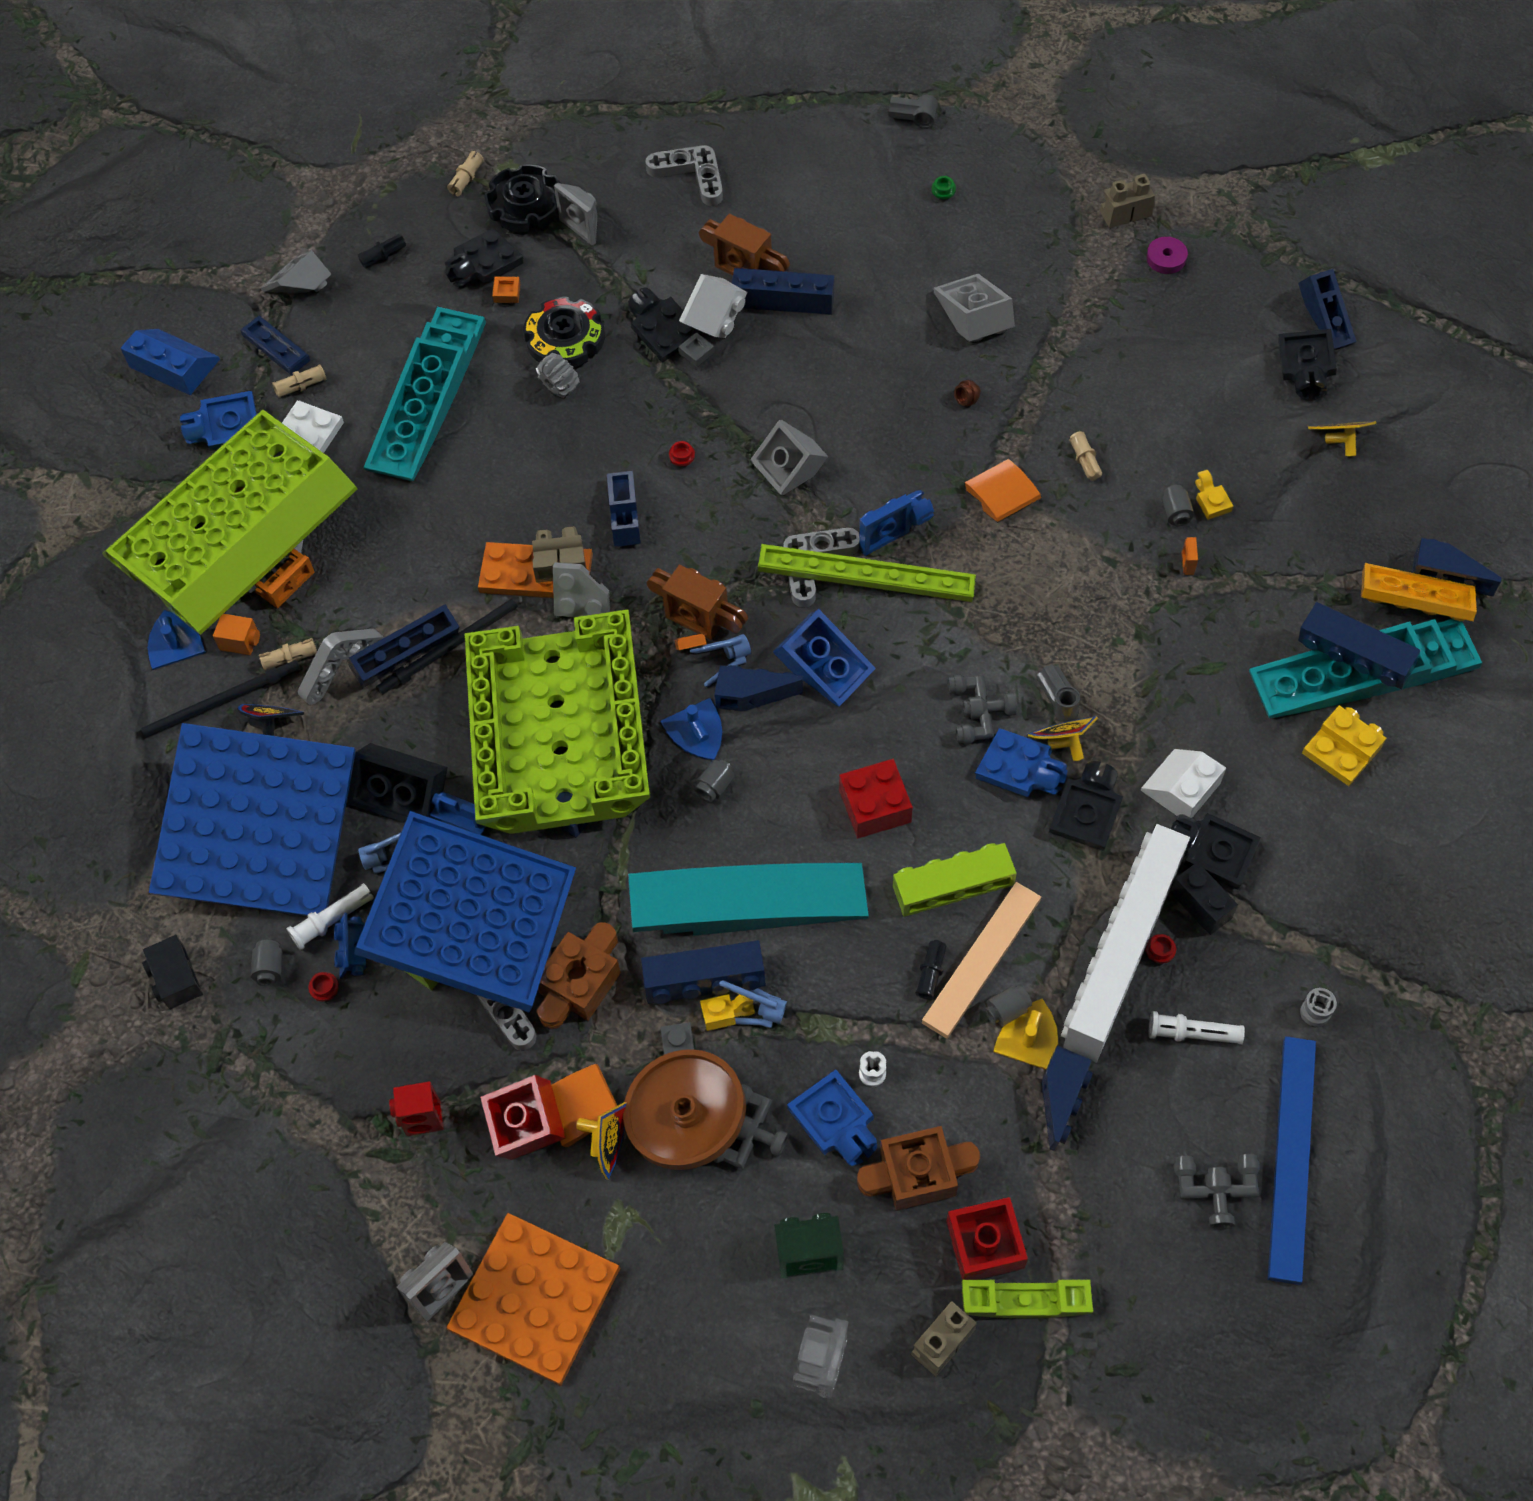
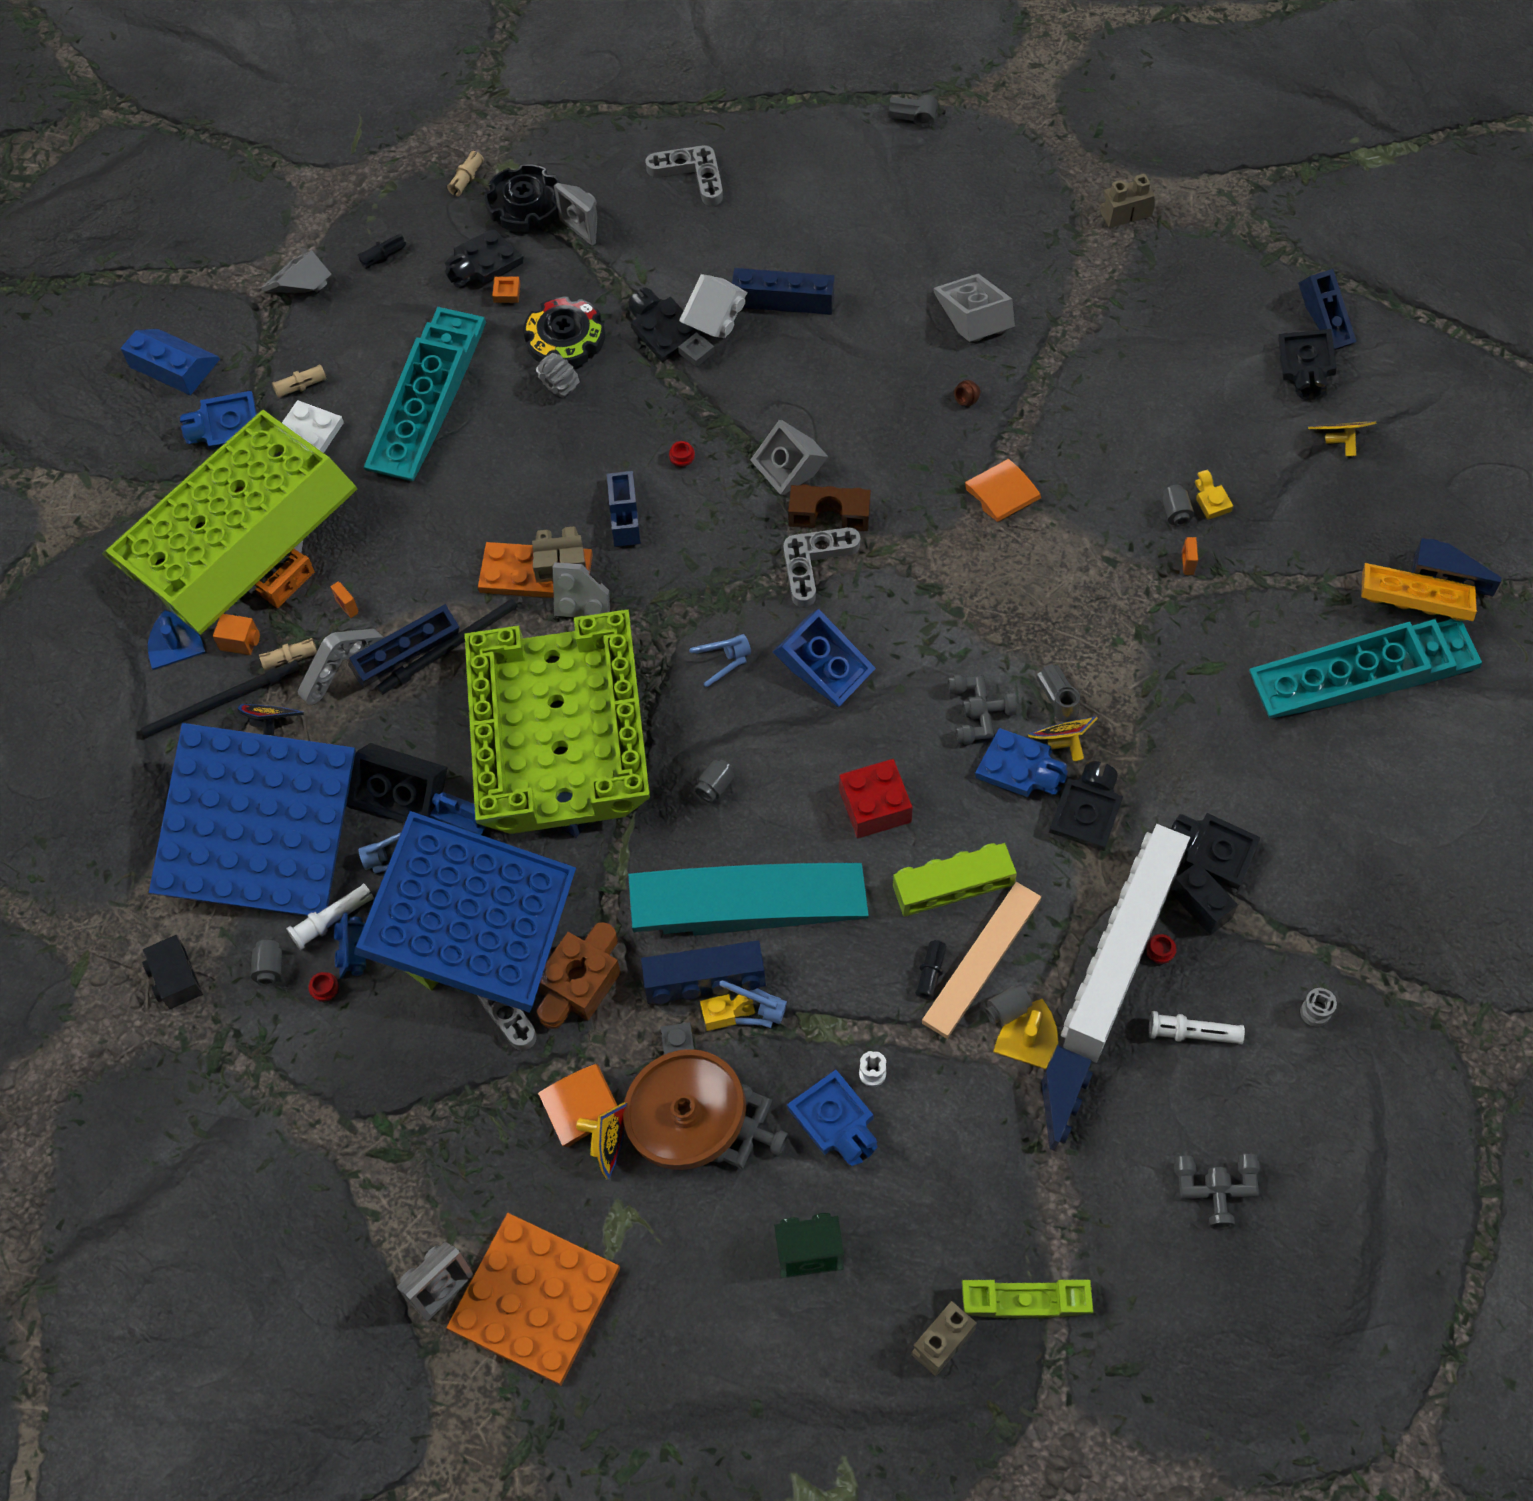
dark blue tile [240,315,310,376] -> none
red brick [389,1081,444,1136] -> none
red brick [480,1075,566,1160] -> none
dark orange brick [646,564,748,641] -> none
blue shield [660,698,722,760] -> none
orange tile [674,634,706,650] -> none
dark orange brick [699,214,790,275] -> none
dark blue slope [714,665,803,711] -> none
lime tile [758,544,976,602] -> none
clear panel [793,1315,849,1400] -> none
dark orange brick [857,1126,980,1211] -> none
blue plate [859,490,934,556] -> none
green plate [932,176,956,199] -> none
red brick [946,1197,1028,1280] -> none
tan axle [1069,432,1102,481] -> none
white slope [1141,749,1226,818] -> none
magenta piece [1146,237,1188,274] -> none
blue tile [1268,1036,1316,1285] -> none
dark blue brick [1298,602,1421,690] -> none
yellow plate [1302,705,1386,786] -> none
none -> orange tile [330,582,358,618]
none -> reddish brown arch [788,484,871,531]

